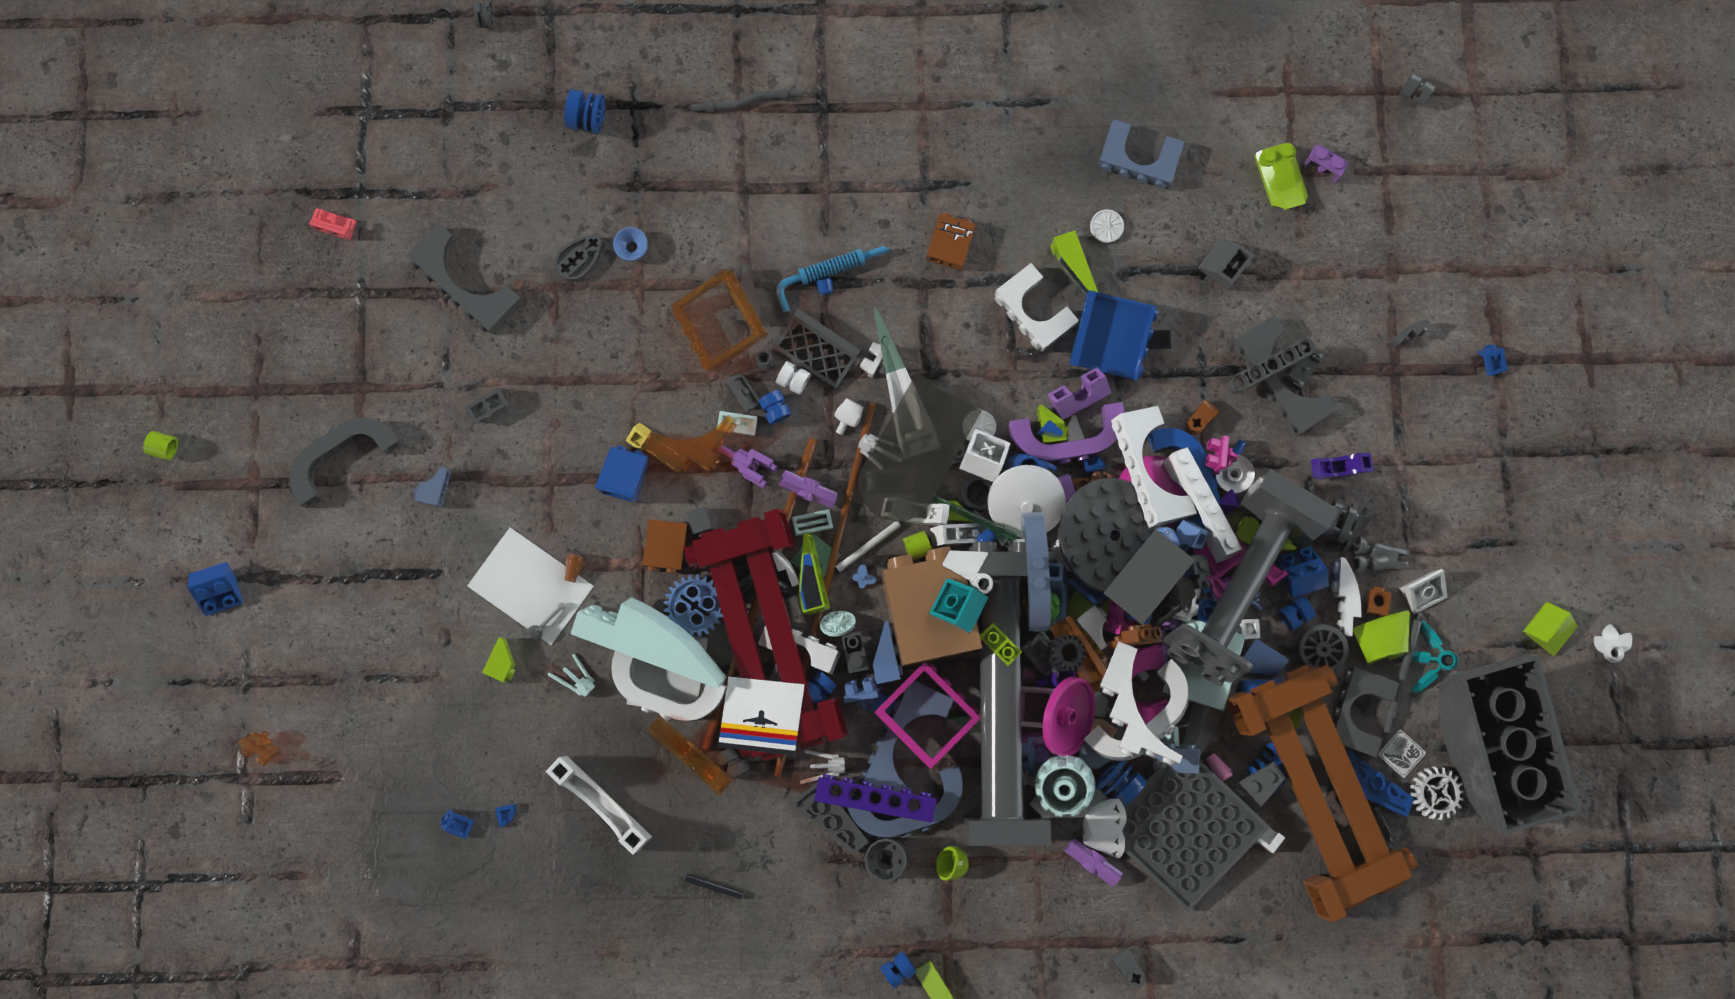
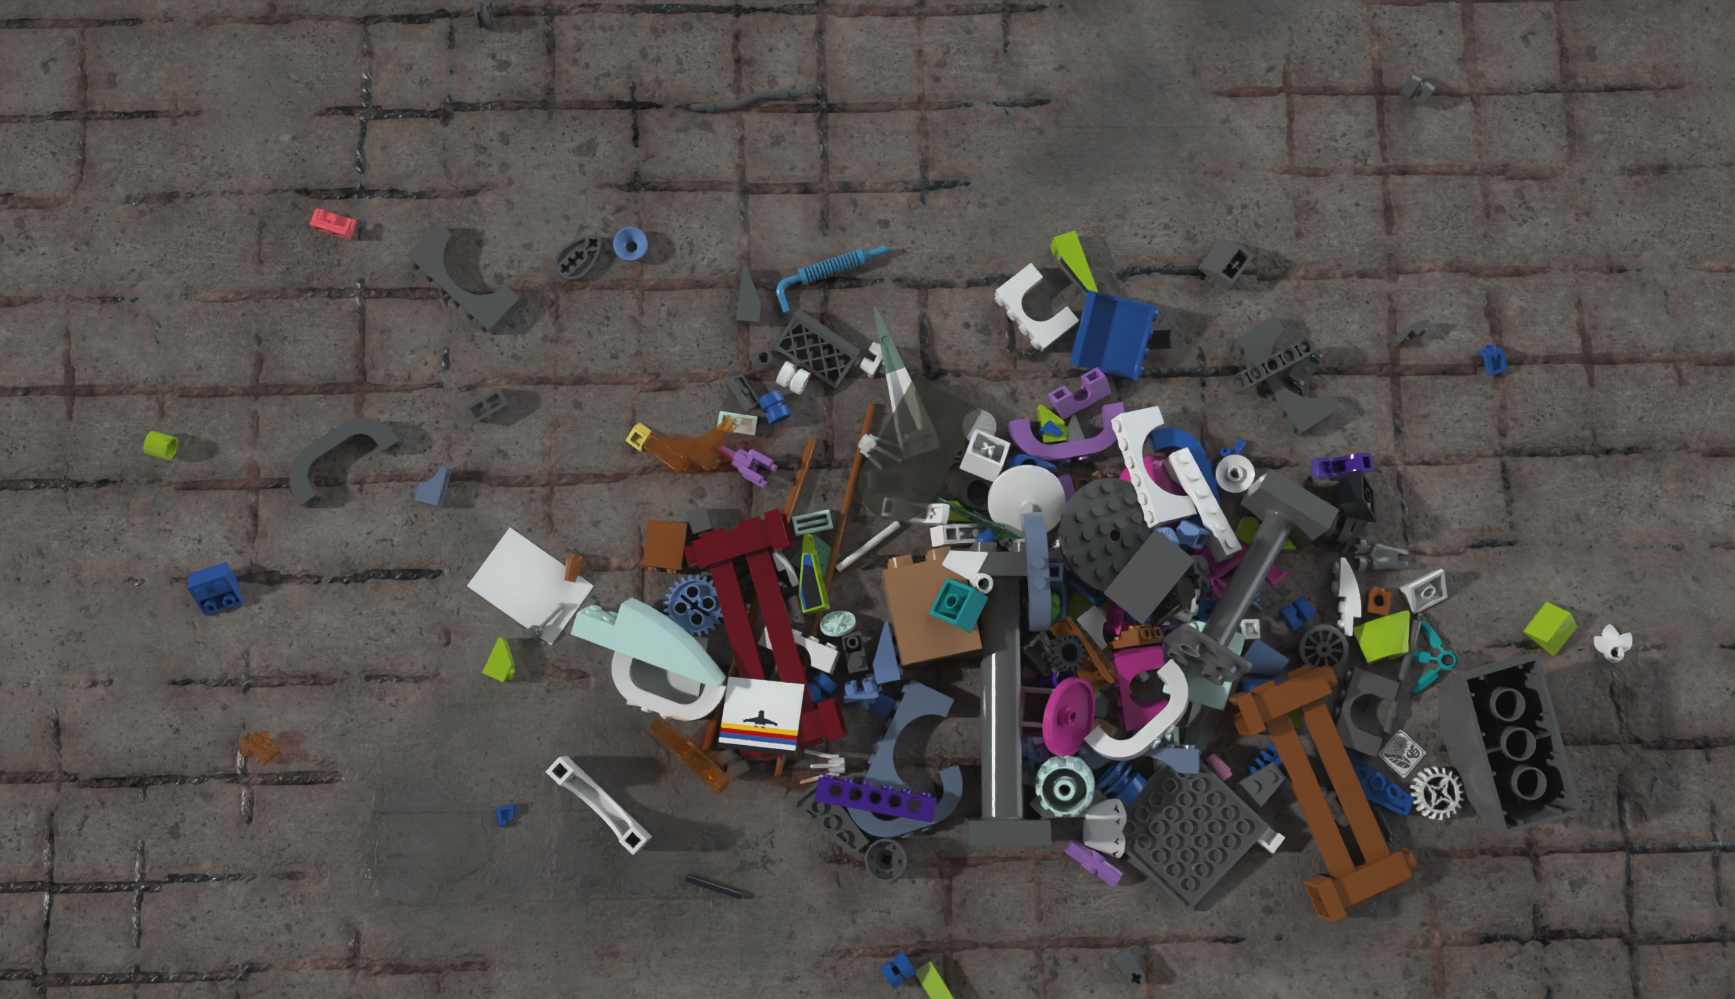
blue bracket [440,809,474,839] -> none
light aqua plant [548,654,596,697] -> none
blue wheel [564,89,605,134] -> none
blue slope [595,445,650,503] -> none
clear orange window [671,269,769,371] -> none
medium lavender piece [779,470,838,508] -> none
blue piece [816,277,833,295] -> none
white piece [835,398,864,435] -> none
medium blue piece [852,565,876,589] -> none
dark pink window [874,662,980,769] -> none
lime piece [902,530,932,561] -> none
dark orange brick [926,213,976,271] -> none
lime hat [936,846,969,881] -> none
slope [945,709,968,731] -> none
lime slope [979,622,1022,666] -> none
blue slope [1082,456,1105,474] -> none
white wheel [1090,209,1124,243] -> none
sand blue arch [1098,119,1184,189] -> none
white arch [1100,642,1183,766] -> none
dark orange piece [1185,399,1220,436] -> none
dark pink hips [1205,435,1238,475] -> none
dark purple slope [1220,489,1240,514] -> none
lime slope [1254,143,1308,210] -> none
blue slope [1276,546,1329,598] -> none
medium lavender window [1303,144,1349,184] -> none
none -> black slope [1337,469,1376,522]

